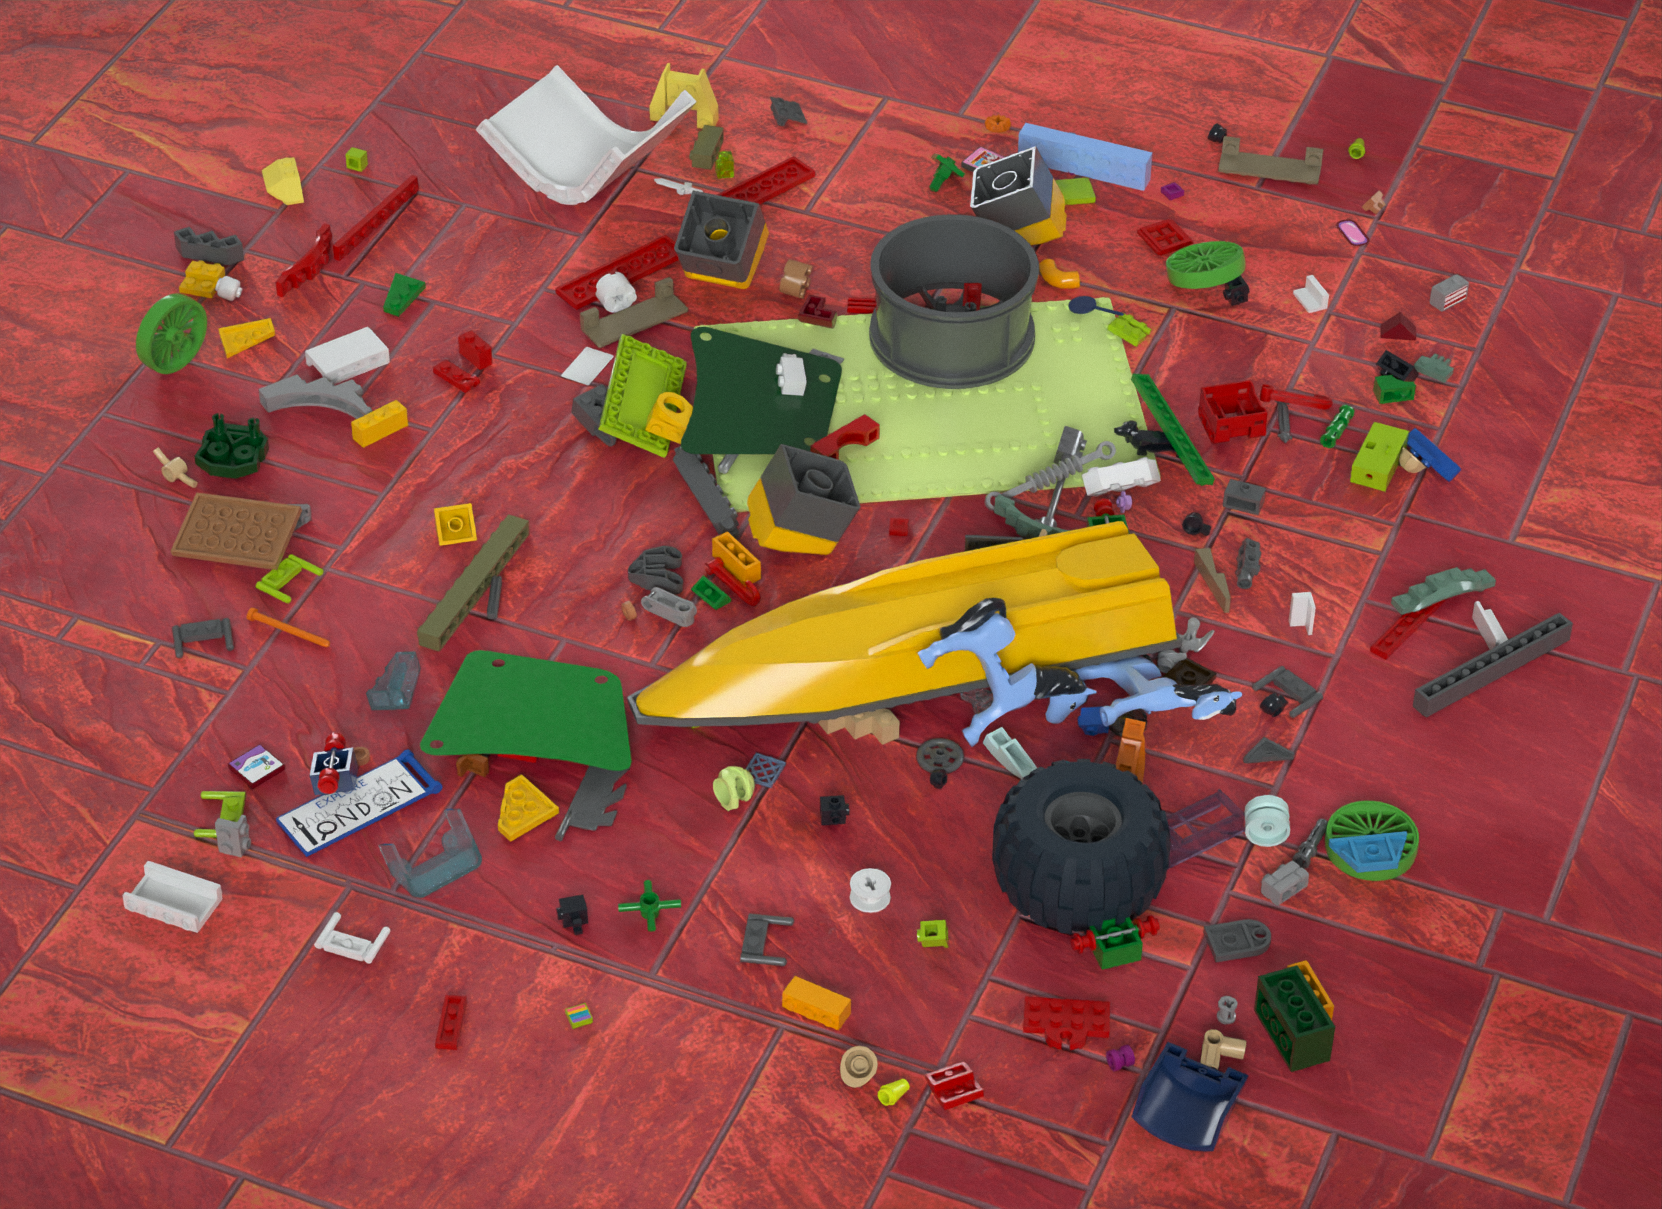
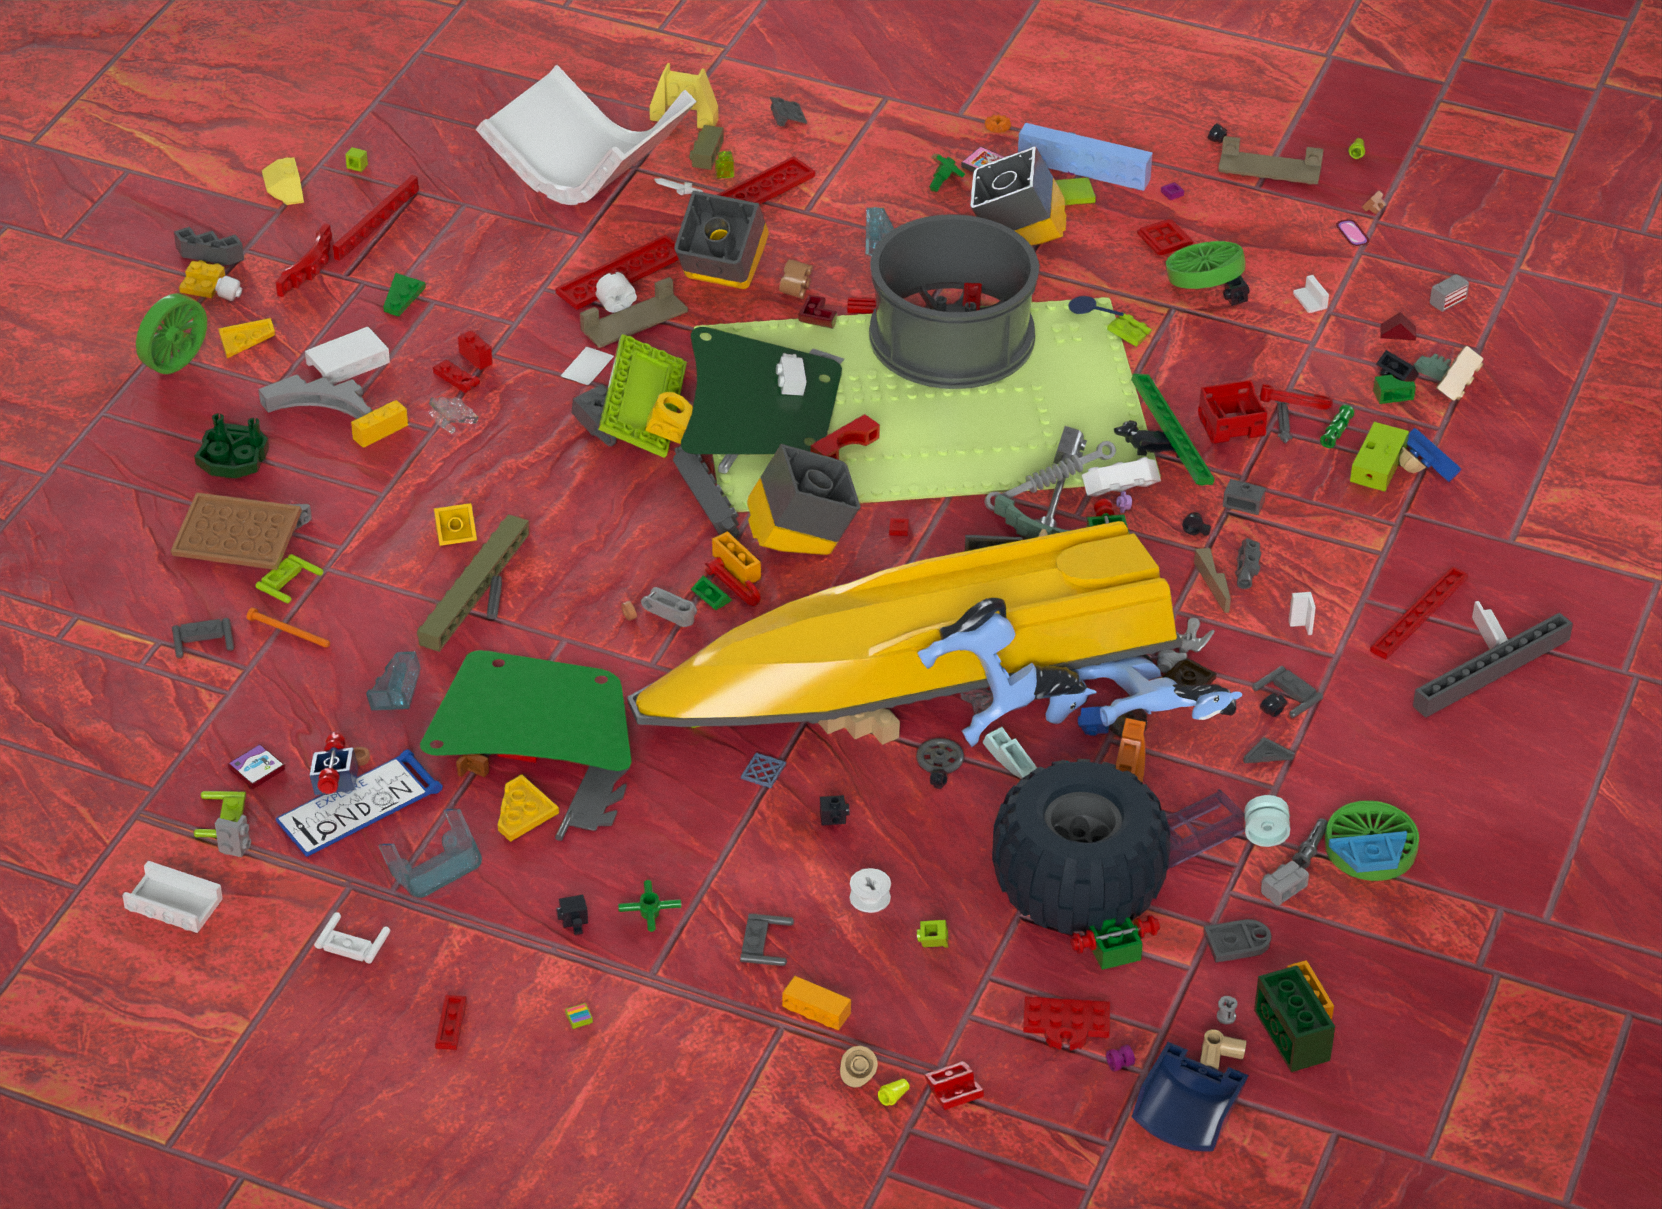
tan piece [153,447,198,488] -> none
dark grey connector [628,546,684,594] -> none
yellowish green helmet [713,766,755,811] -> none
light orange cylinder [1039,259,1080,289] -> none
sand green piece [1391,567,1496,615] -> none
none -> clear plate [429,397,479,434]
none -> clear light blue wedge [865,207,894,255]
none -> tan brick [1436,346,1484,401]

